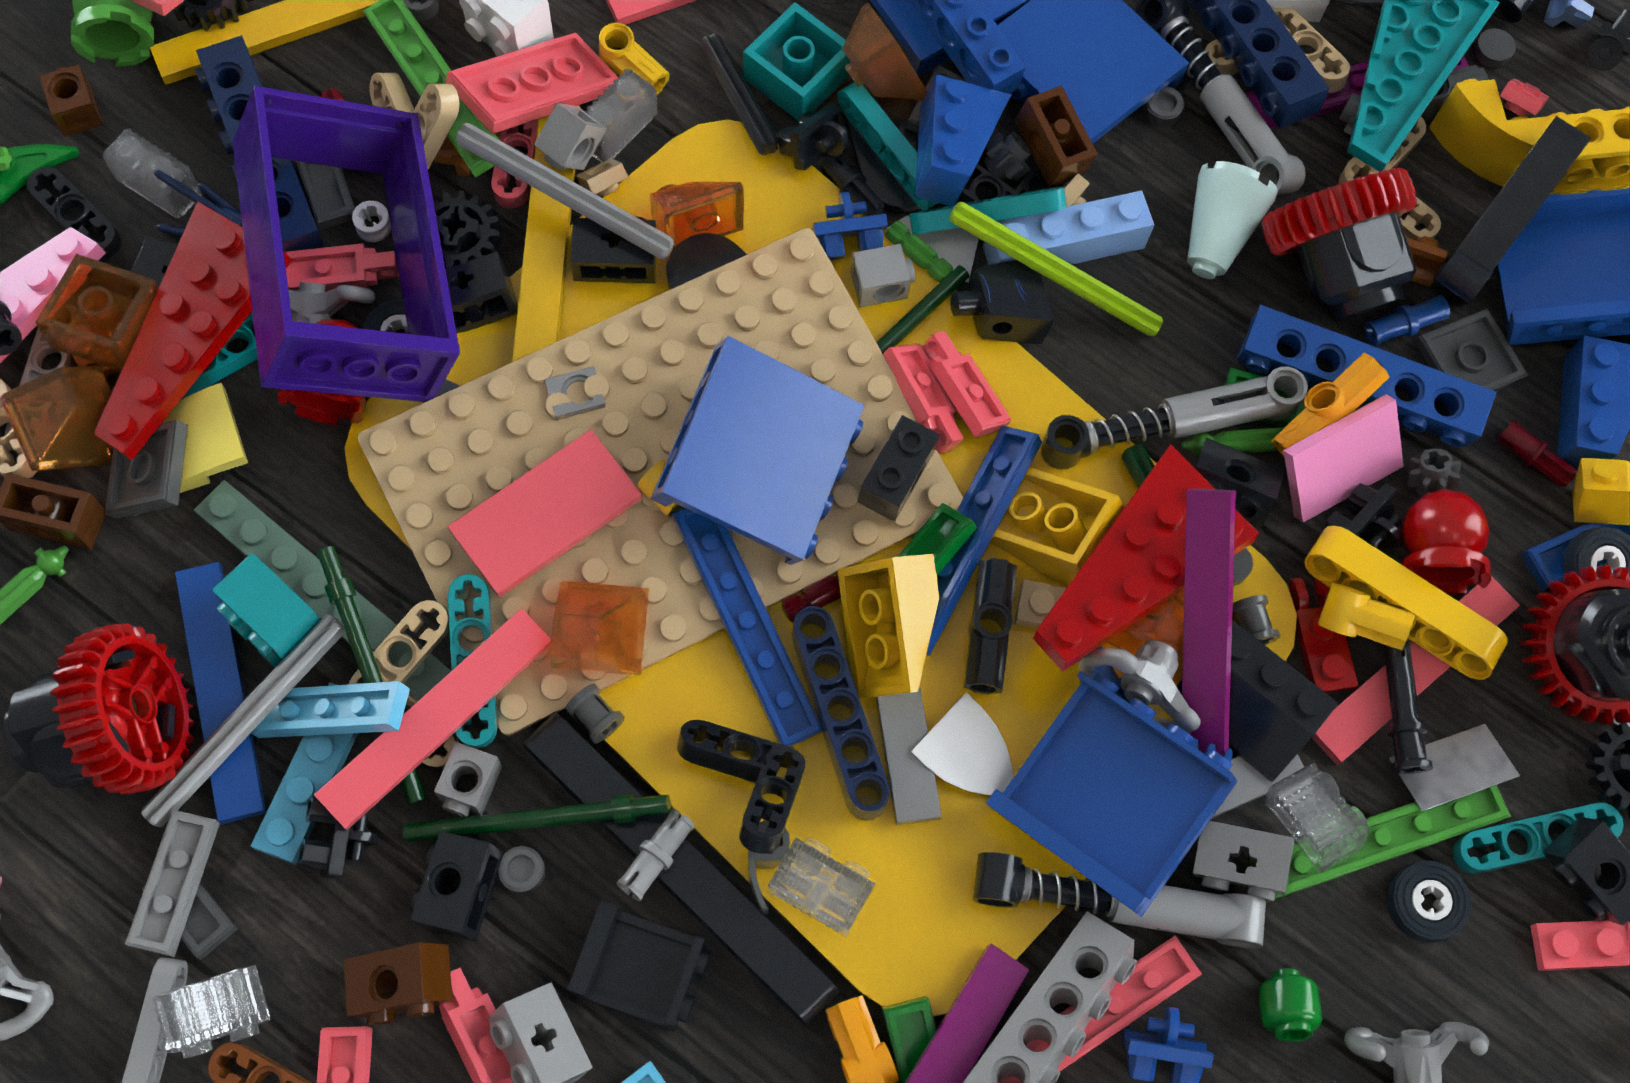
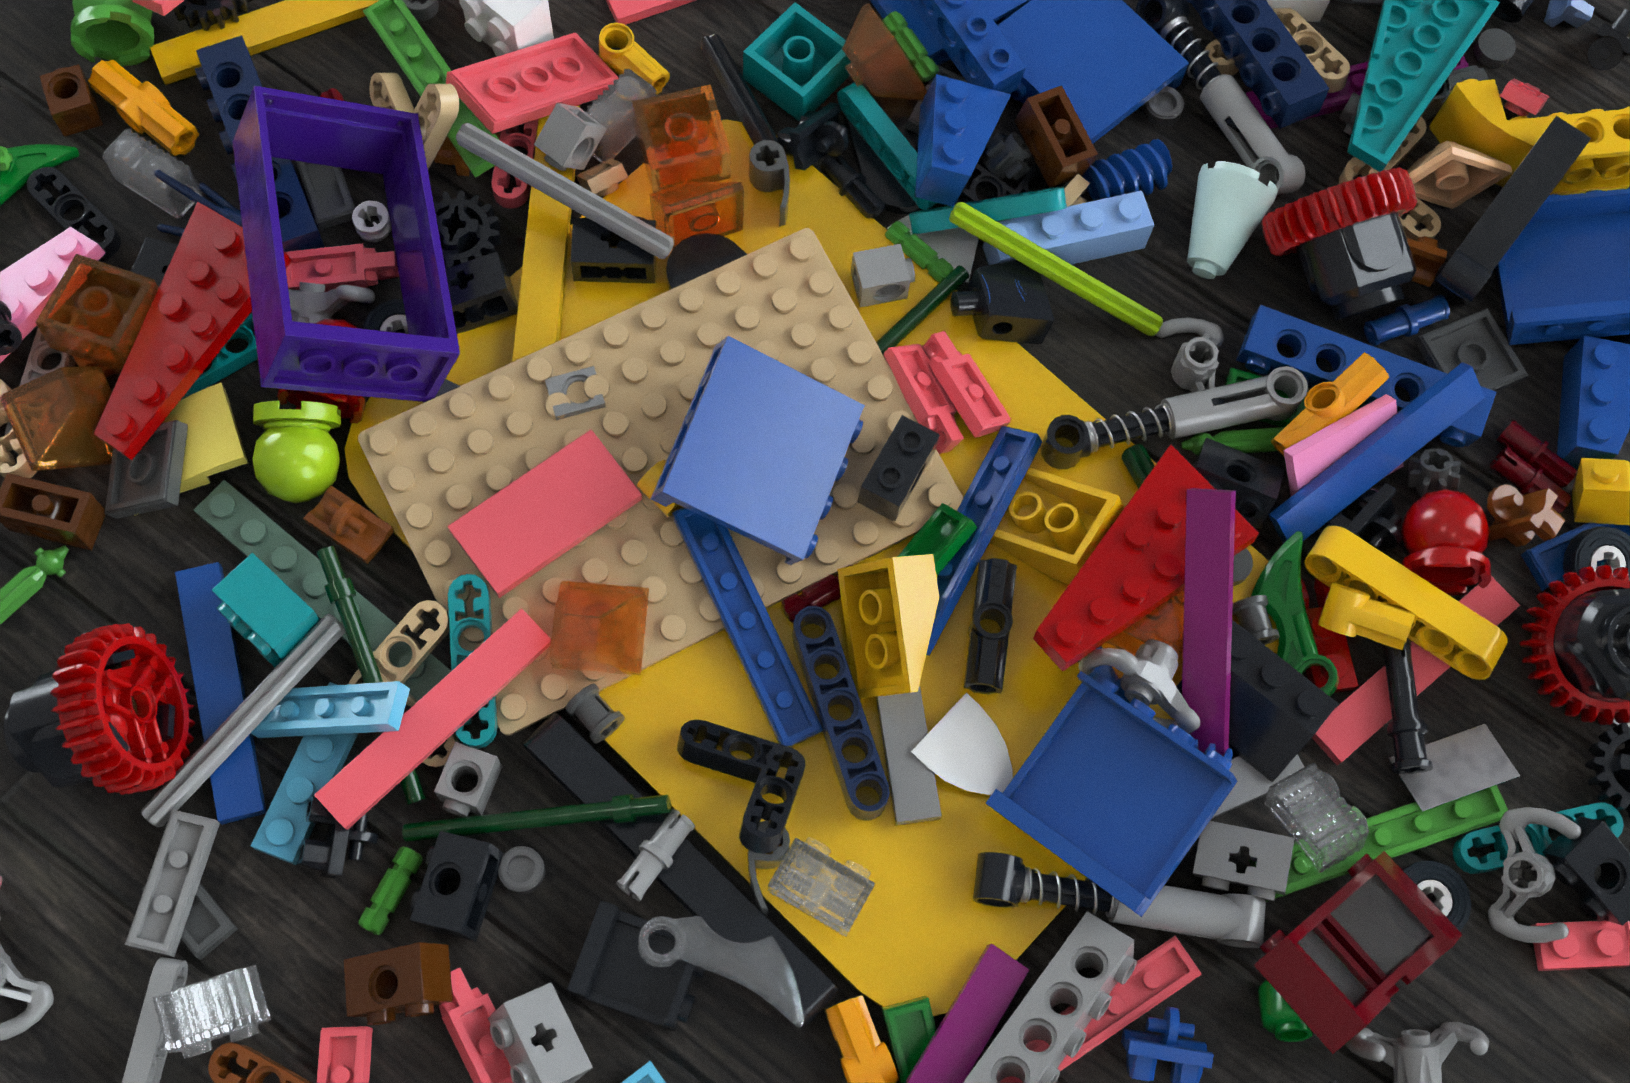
blue hips [811,192,888,260] -> none
tan plate [1014,579,1066,629] -> none
none -> light orange piece [88,59,199,156]
none -> lime tile [252,401,341,503]
none -> dark orange hips [303,486,394,564]
none -> bright green axle [359,846,423,935]
none -> clear orange brick [632,85,731,195]
none -> clear piece [638,916,804,1027]
none -> dark grey panel [749,140,790,226]
none -> bright green axle [882,11,939,82]
none -> blue piece [1082,139,1172,201]
none -> light grey piece [1154,317,1224,410]
none -> green piece [1251,531,1339,696]
none -> dark red window [1254,851,1463,1054]
none -> blue tile [1268,362,1485,544]
none -> light nougat slope [1407,141,1512,209]
none -> dark orange hips [1487,484,1565,547]
none -> light grey piece [1488,807,1581,943]
none -> dark red axle [1489,446,1571,513]

